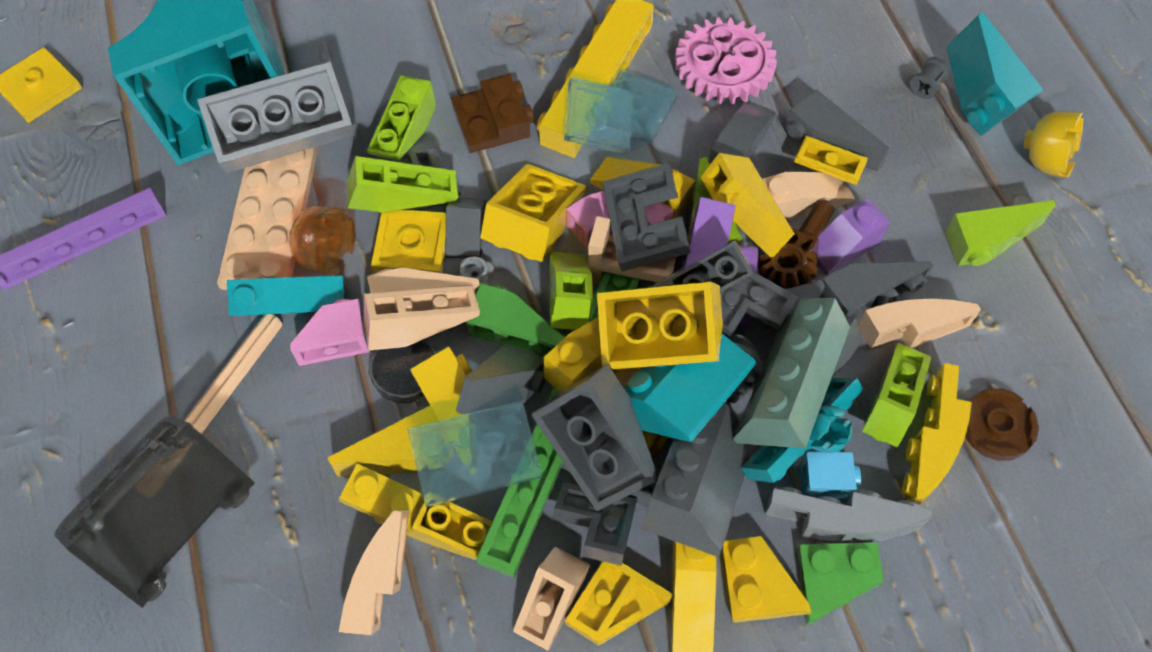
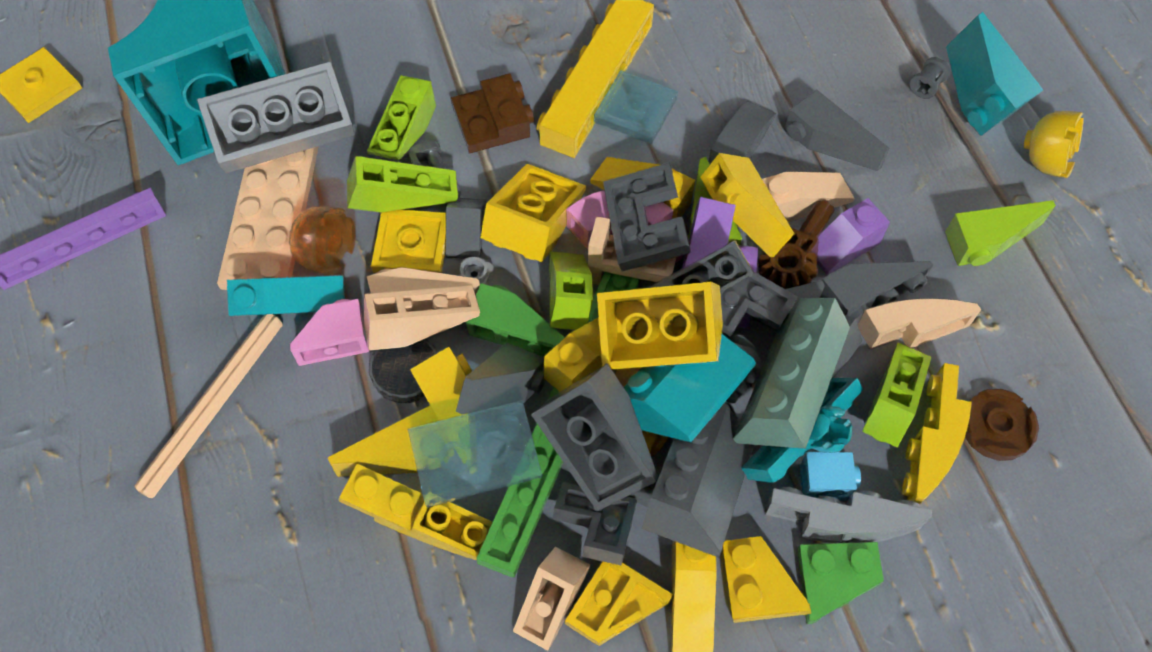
clear smoke windscreen [54,415,255,608] -> none
light nougat slope [339,509,409,635] -> none
clear light blue plate [564,77,633,154] -> none
bright pink gear [675,17,777,104] -> none
yellow slope [794,135,868,186] -> none

